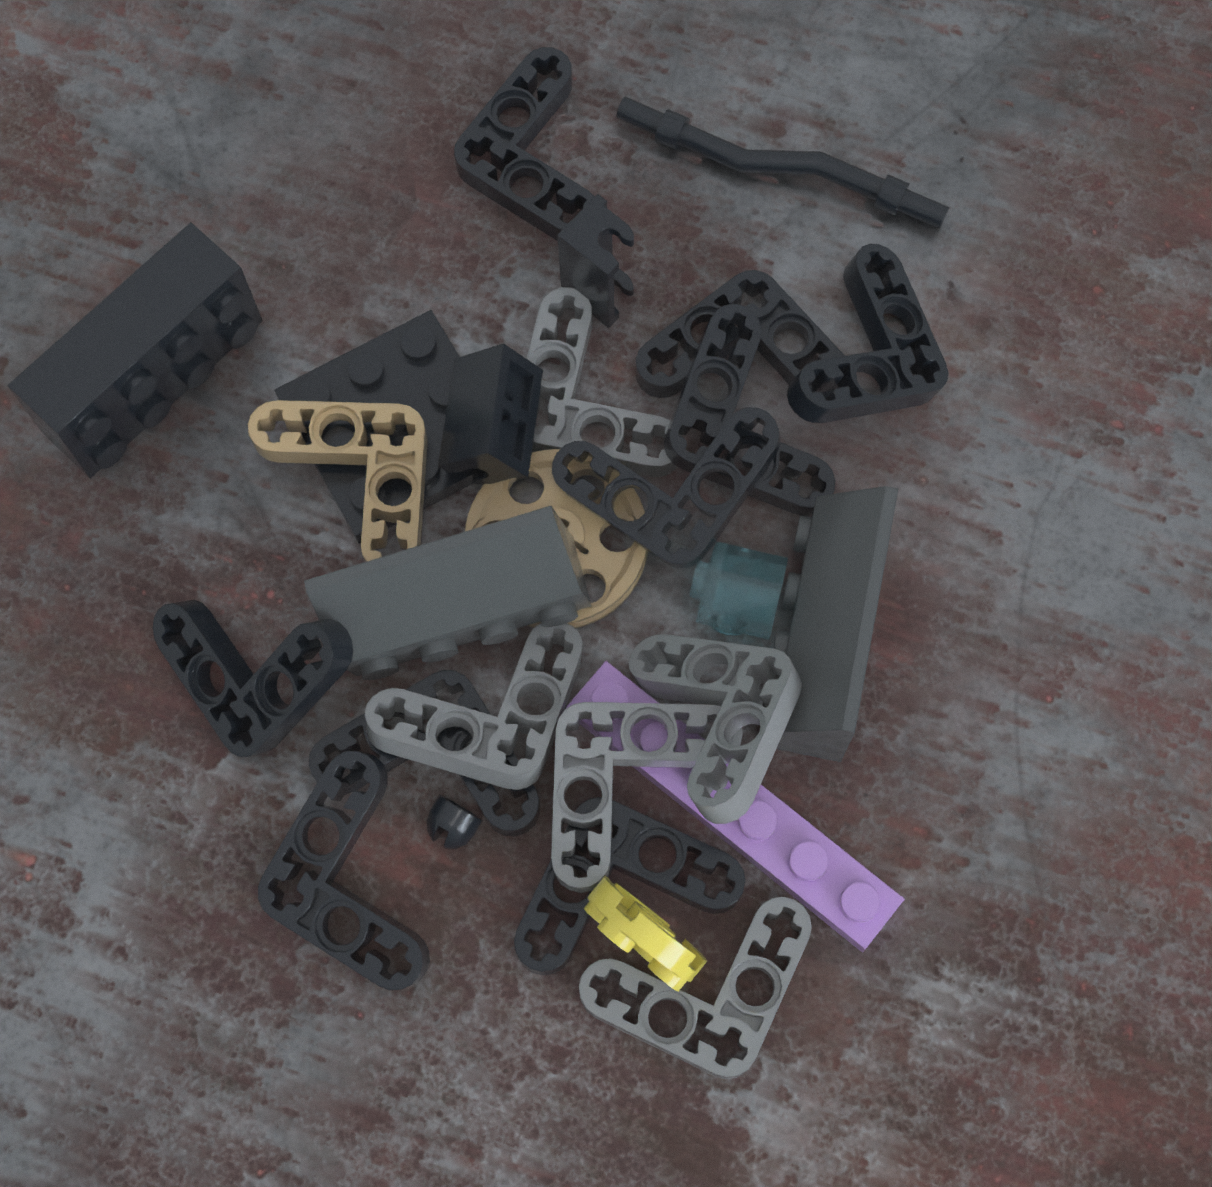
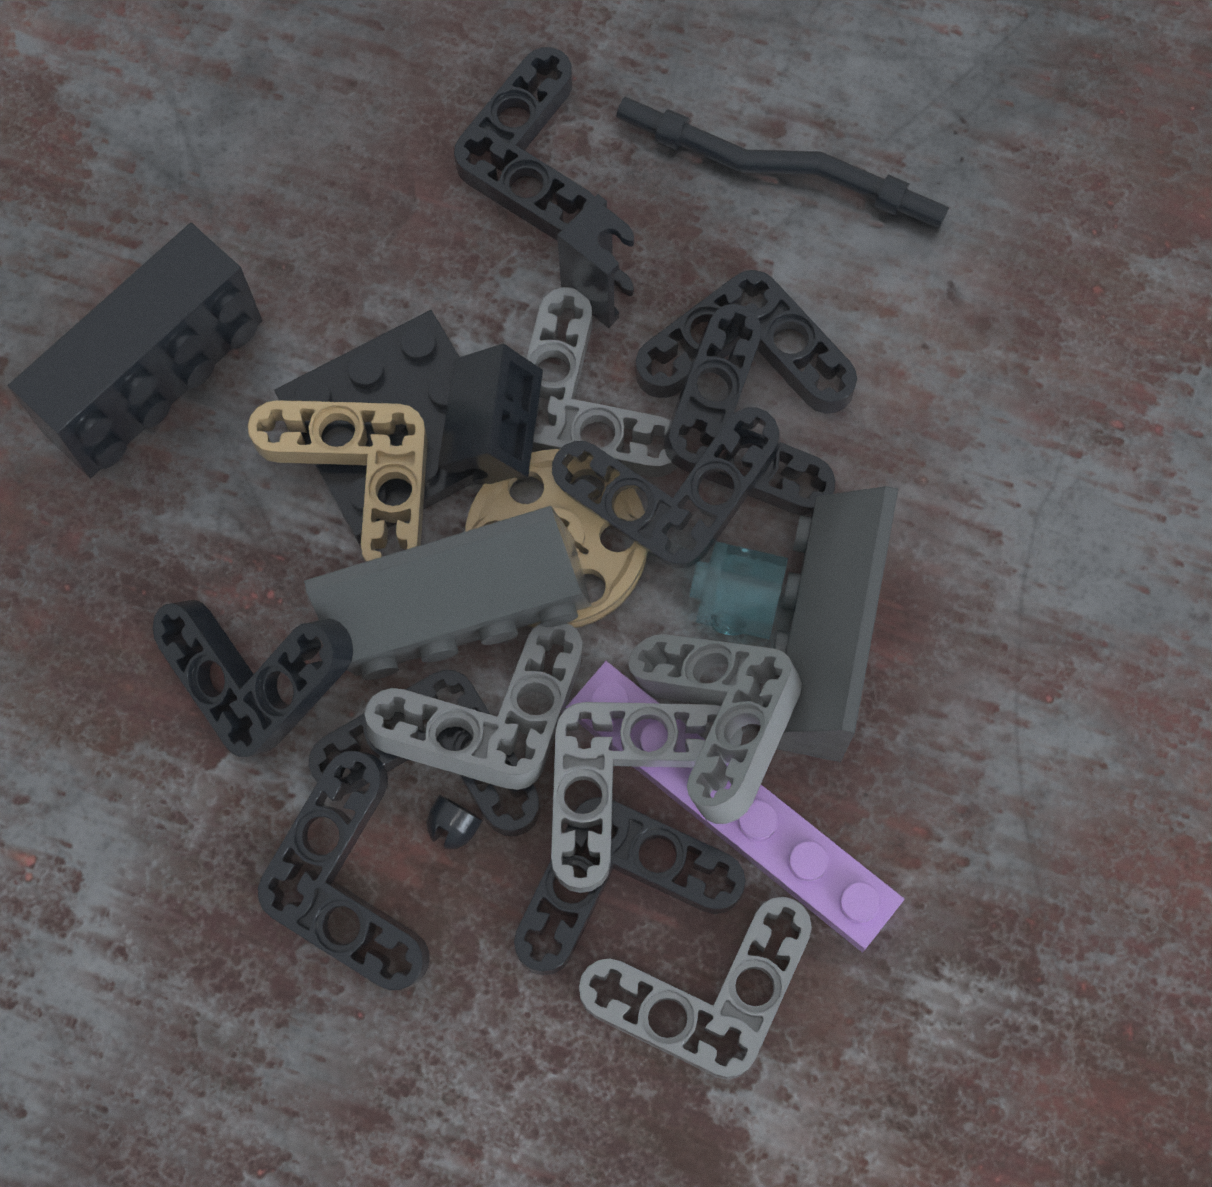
light yellow plate [584,876,707,992] -> none
black beam [787,244,949,423] -> none

